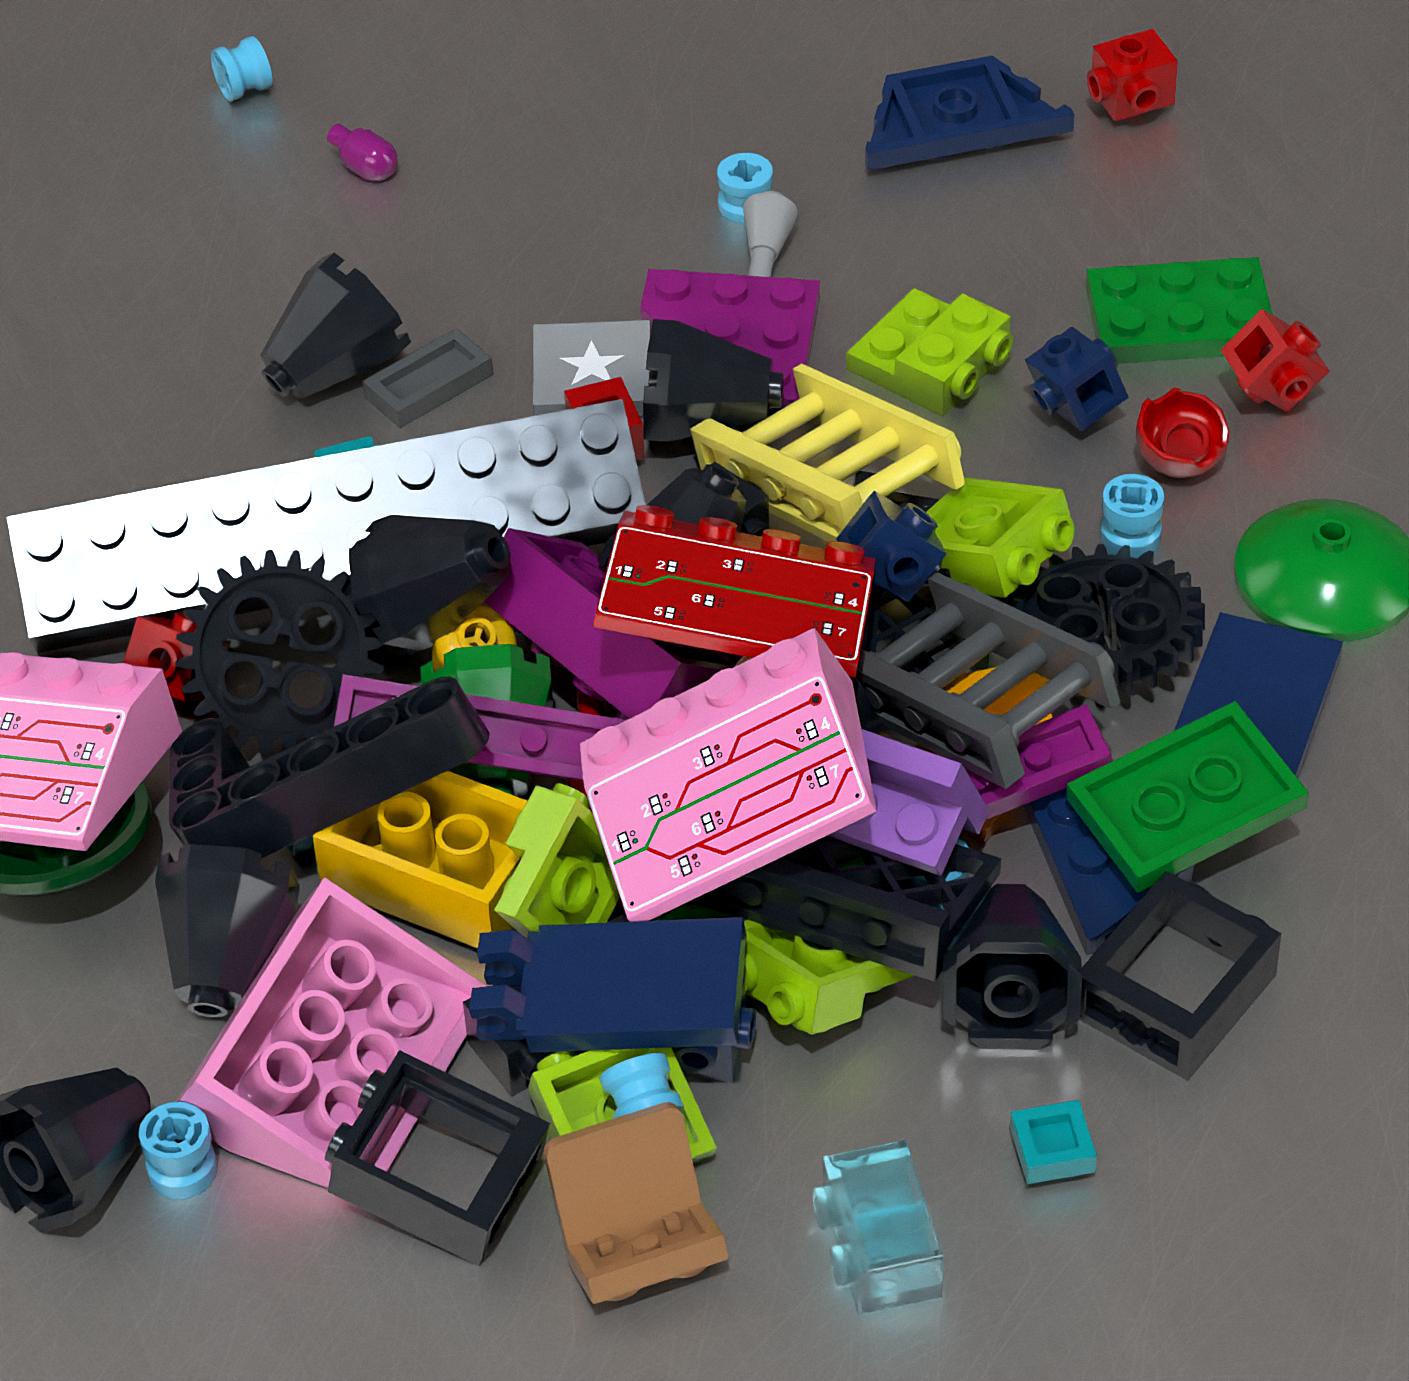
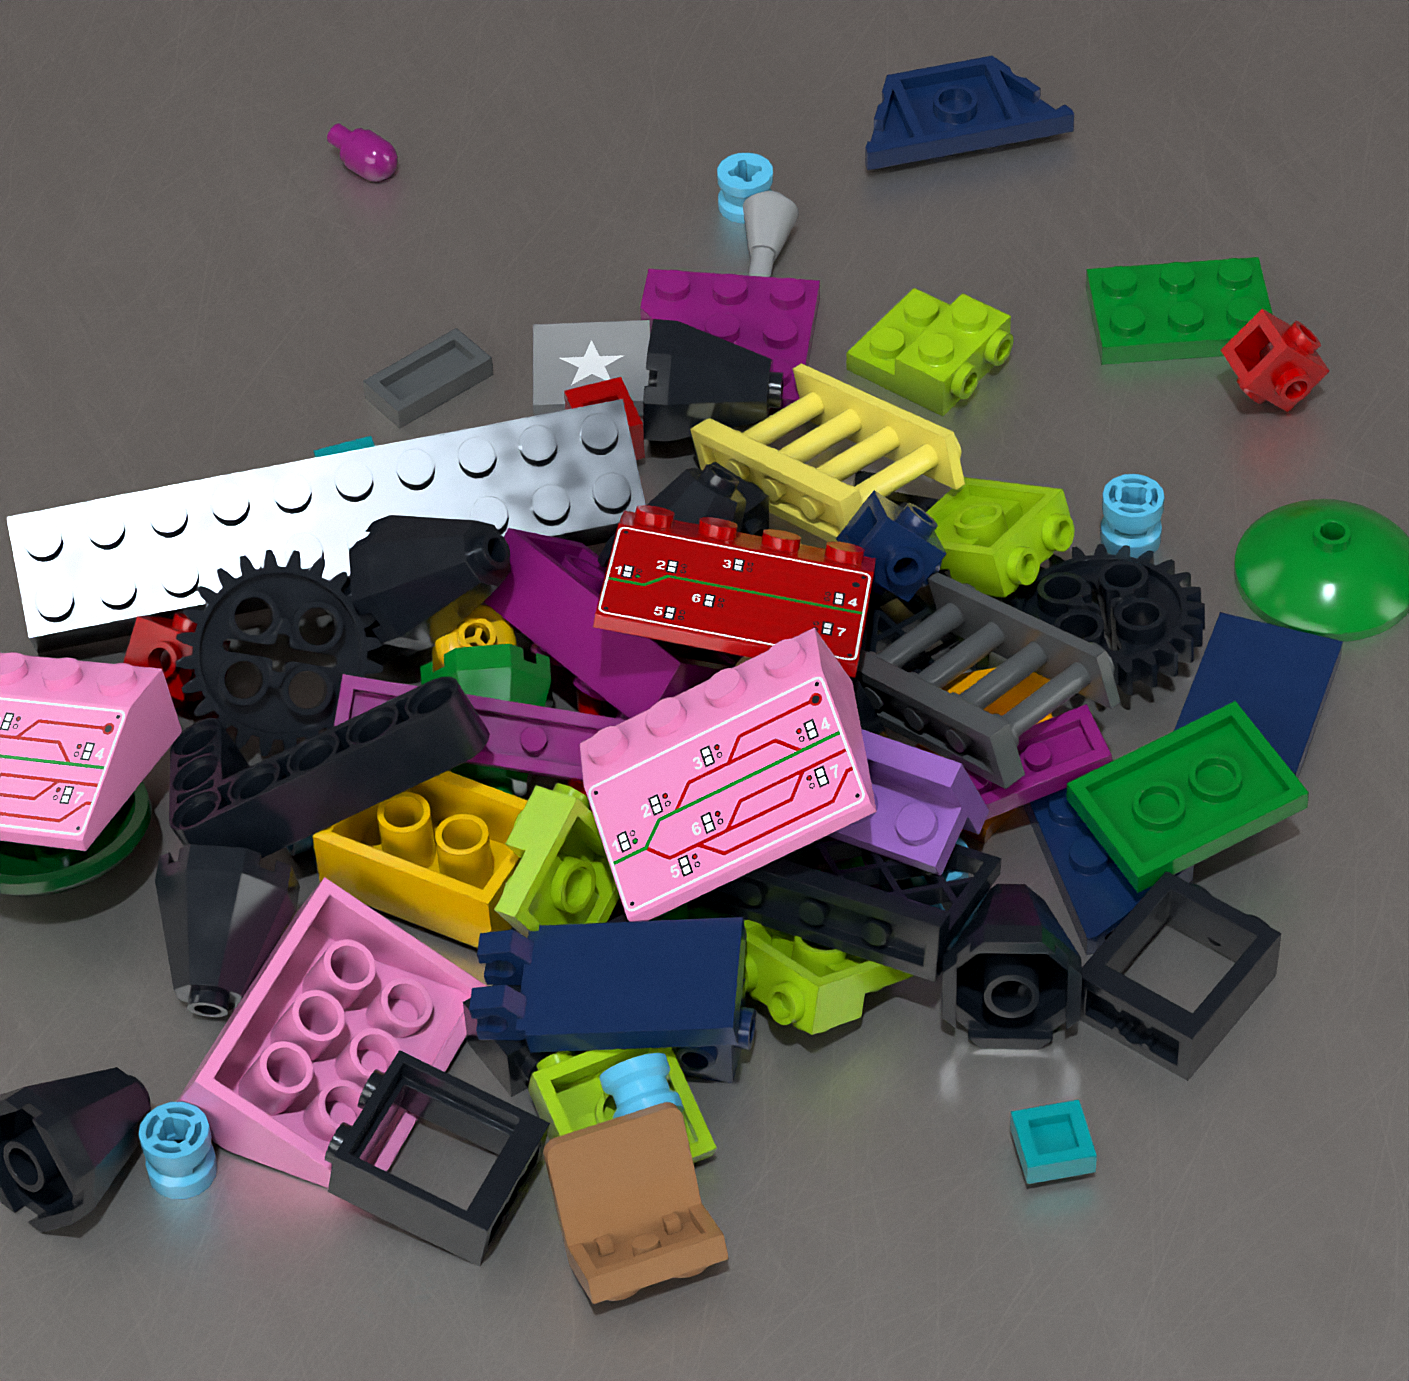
medium azure wheel [210,36,273,102] -> none
black cone [260,252,411,399] -> none
clear light blue brick [812,1140,943,1315] -> none
dark blue brick [1025,326,1129,432] -> none
red brick [1087,29,1178,121] -> none
red hair [1136,387,1230,479] -> none

